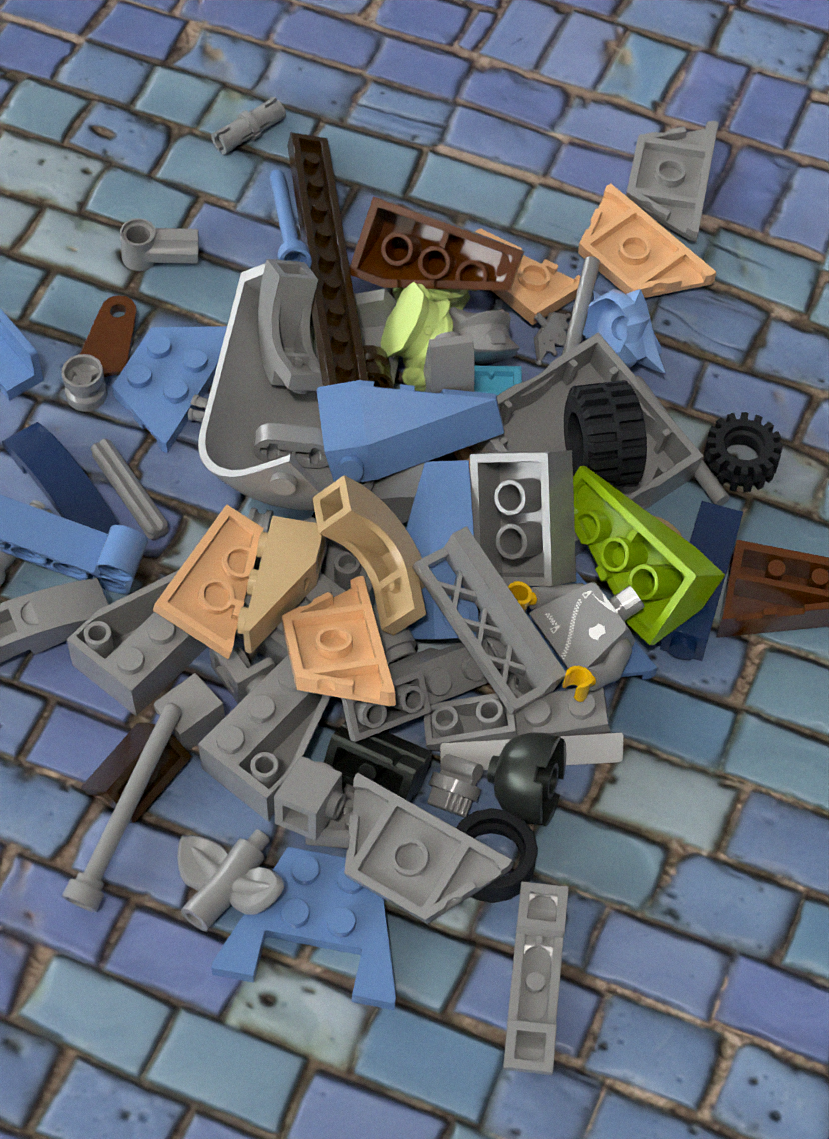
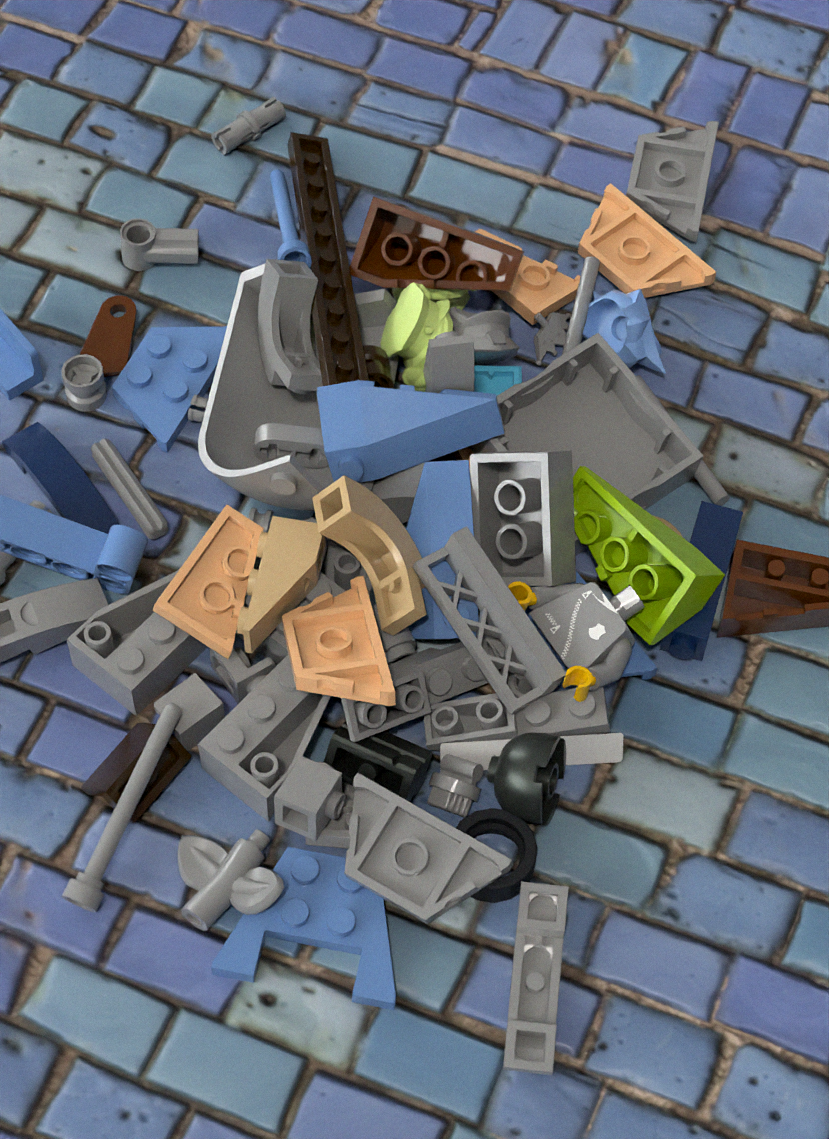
black tyre [564,380,647,488] -> none
black tyre [703,412,782,493] -> none

